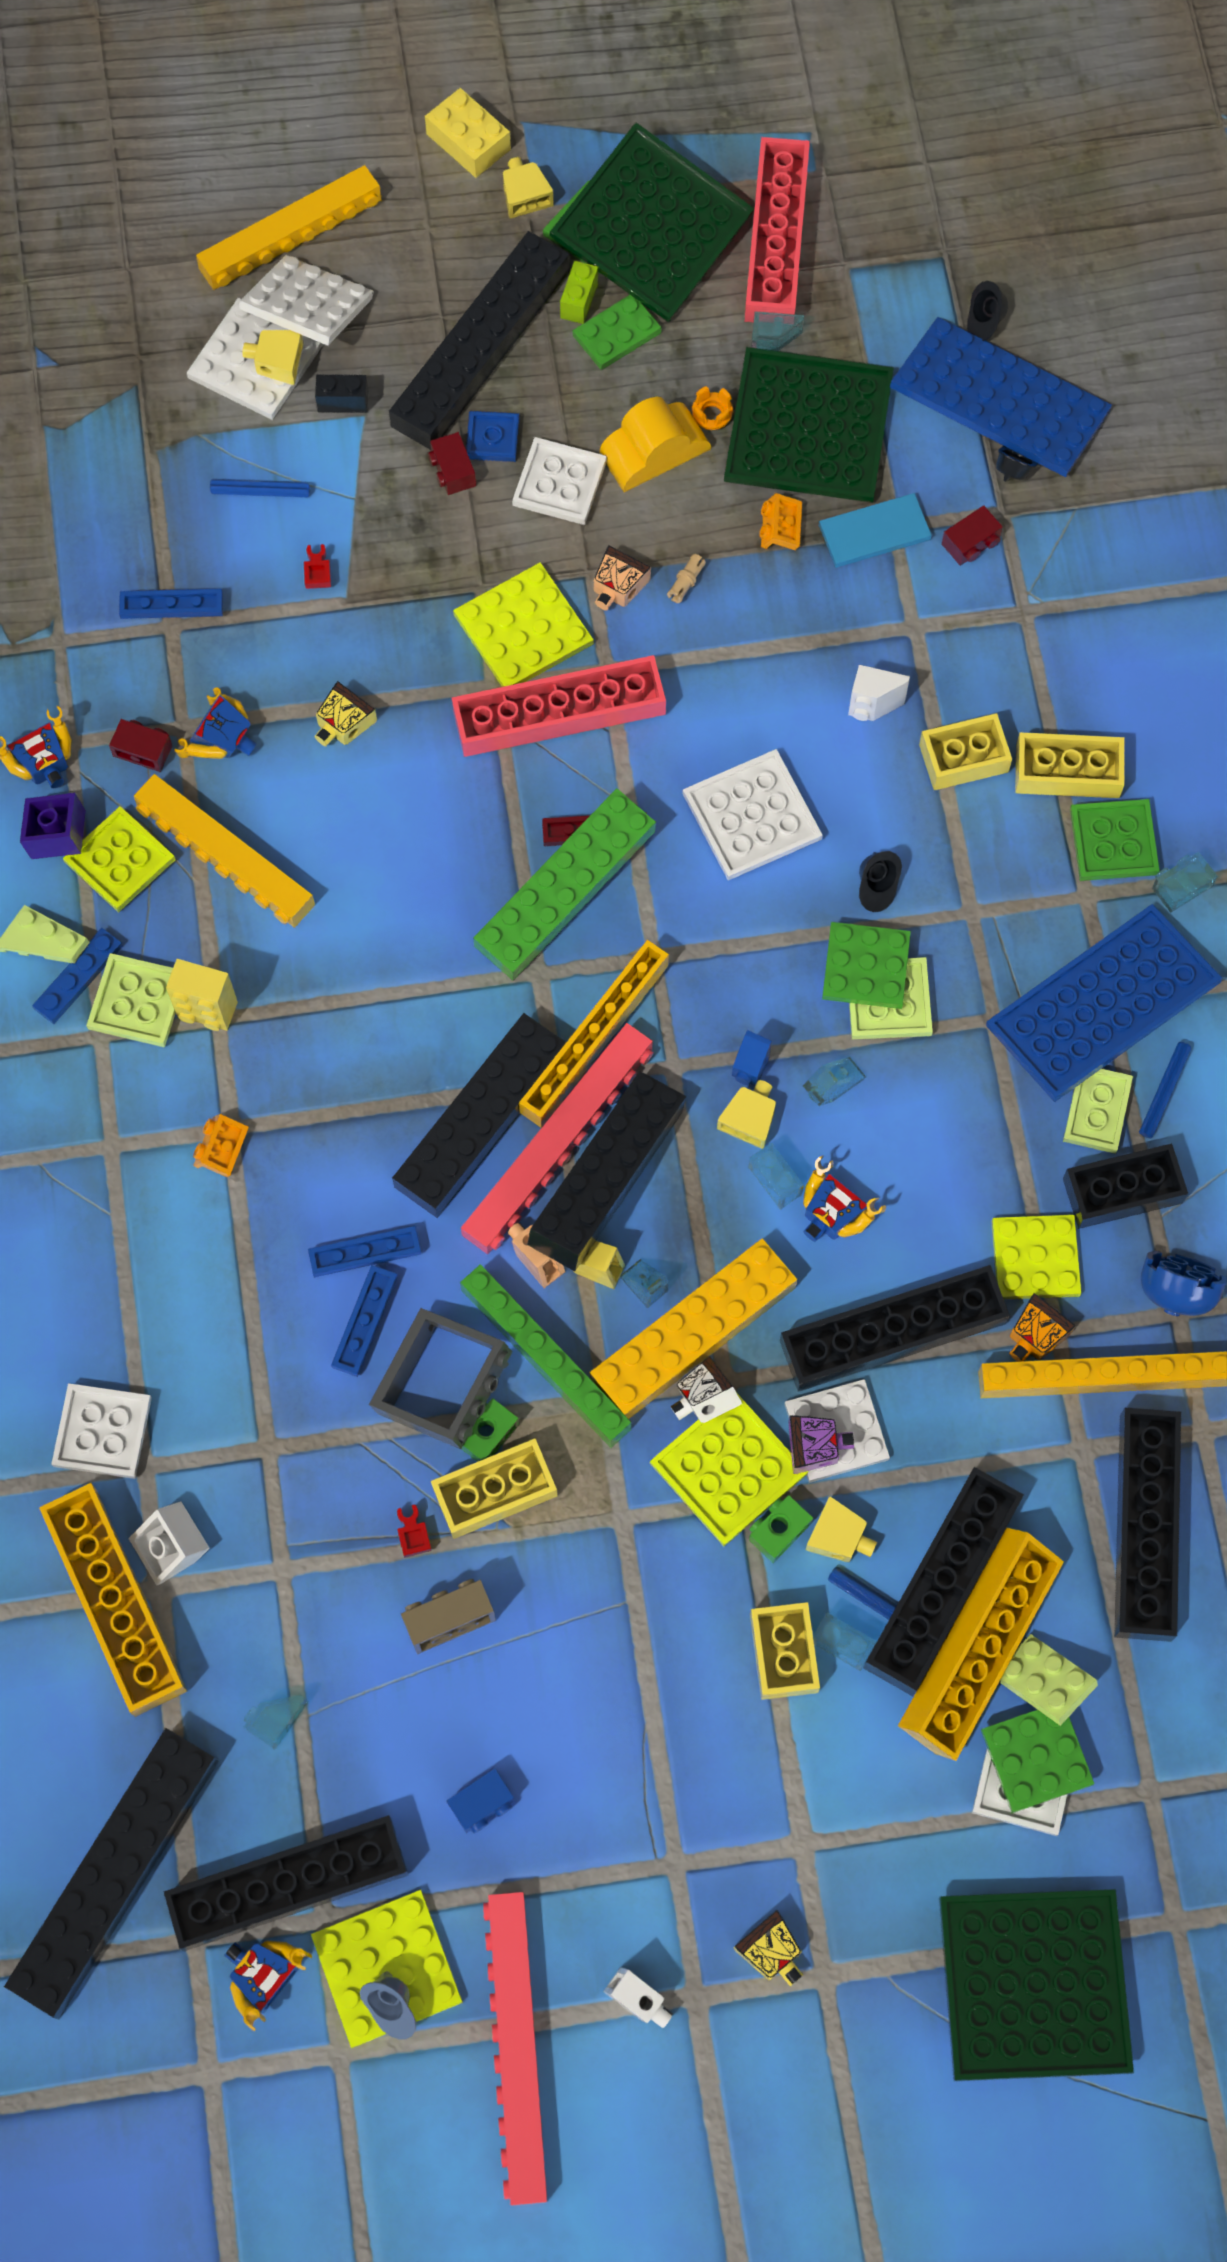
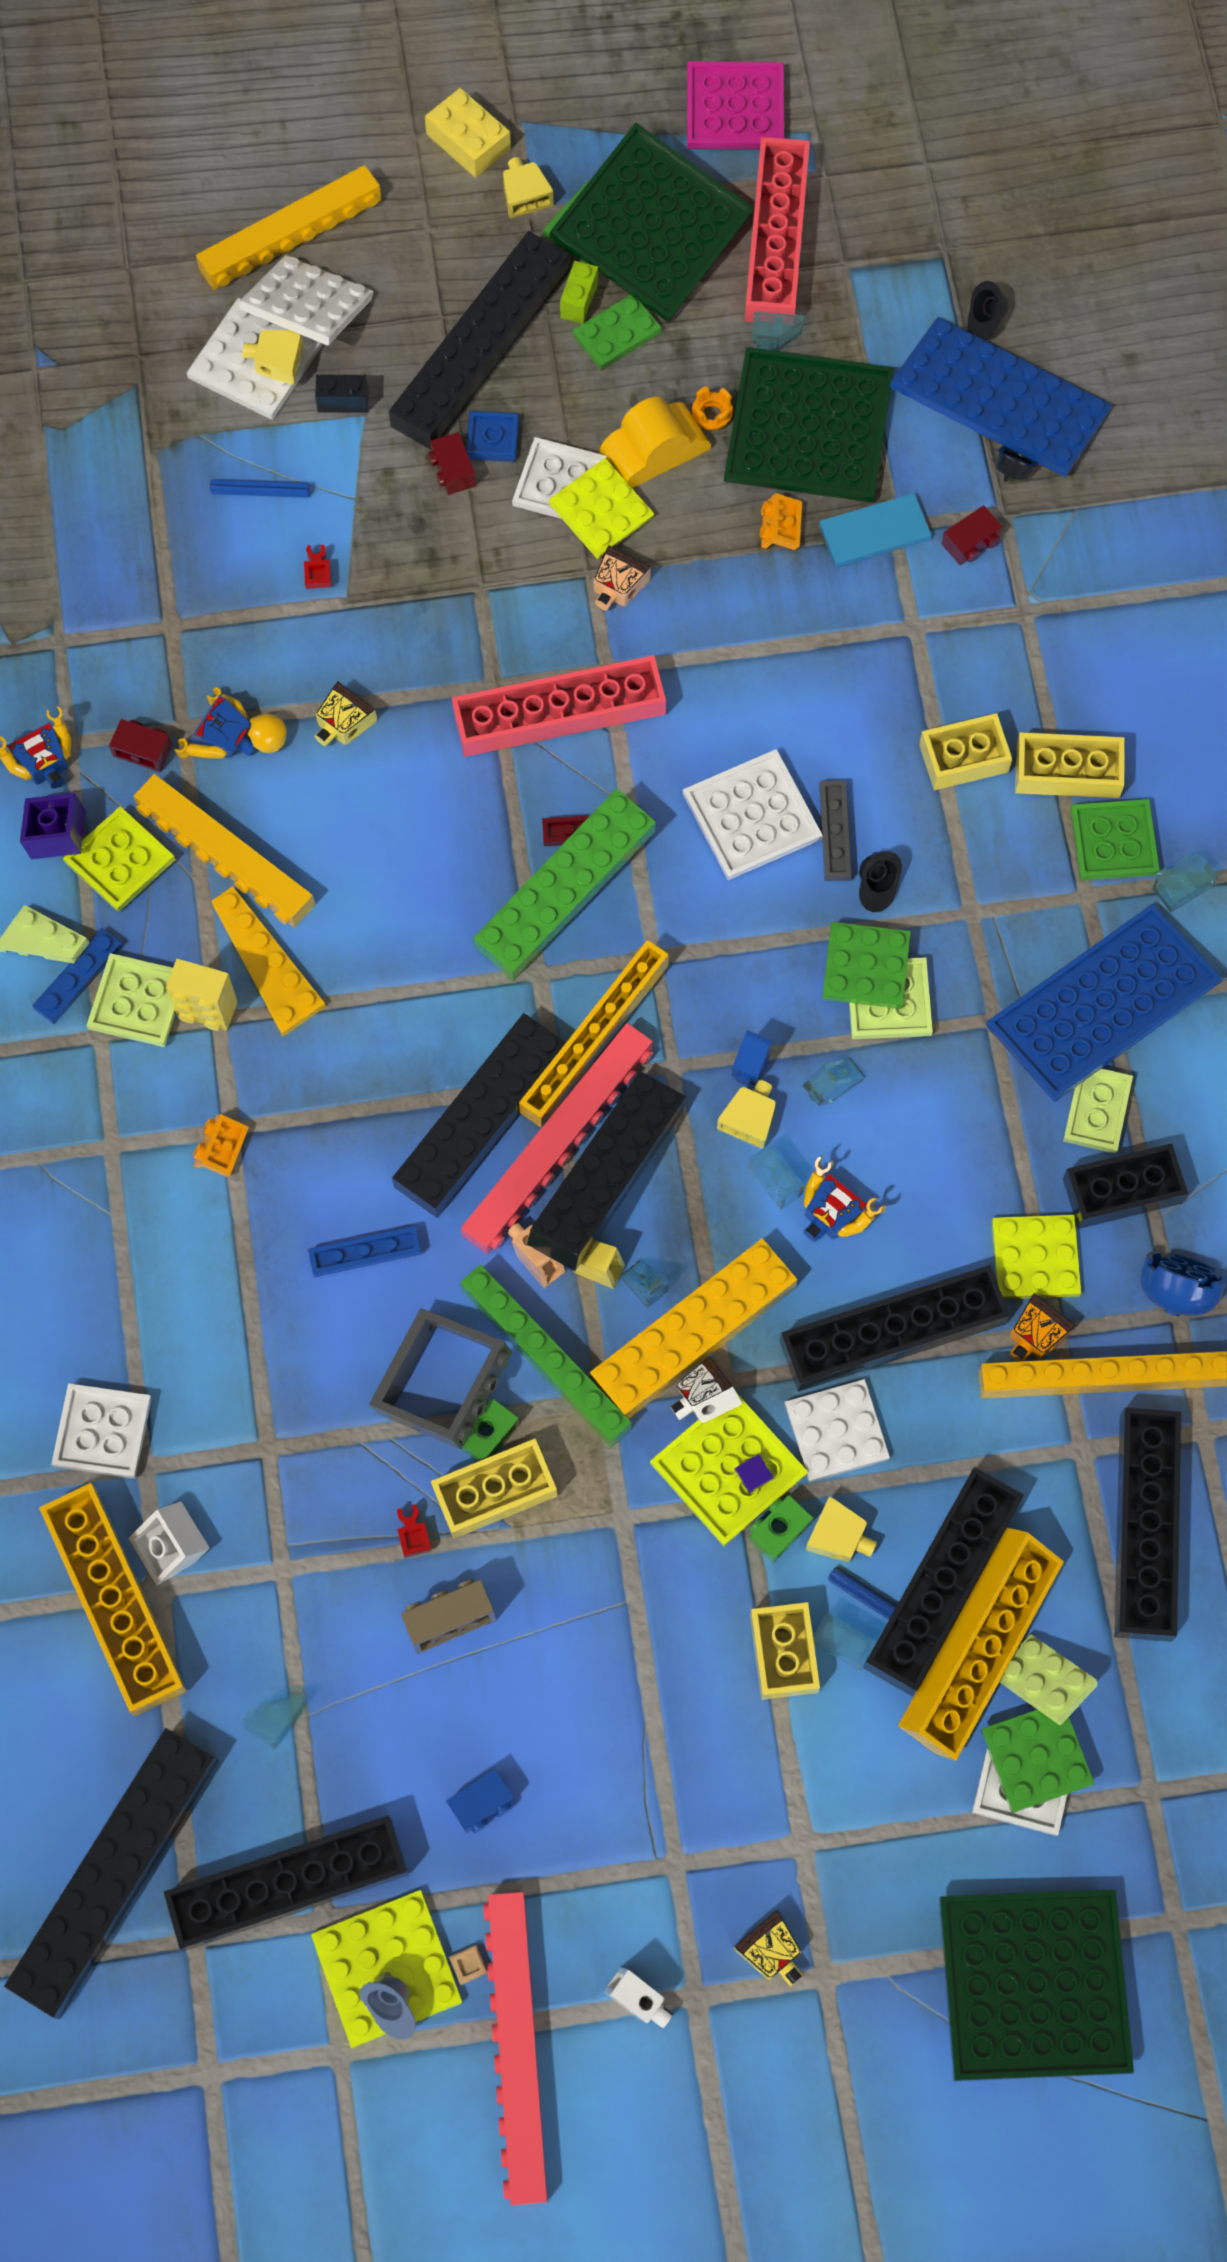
blue plate [119,589,223,619] -> none
torso [225,1940,312,2031] -> none
blue plate [331,1265,398,1377] -> none
neon yellow plate [453,562,594,687] -> none
tan pin [667,554,706,603] -> none
torso [788,1415,854,1474] -> none
white slope [848,665,910,721] -> none
blue axle [1139,1042,1191,1138] -> none
none -> yellow wing [211,886,326,1037]
none -> yellow hair [248,713,287,753]
none -> tan tile [449,1945,488,1986]
none -> neon yellow plate [548,458,654,559]
none -> dark pink plate [687,61,784,149]
none -> dark purple tile [735,1454,773,1494]
none -> dark grey plate [819,780,852,881]

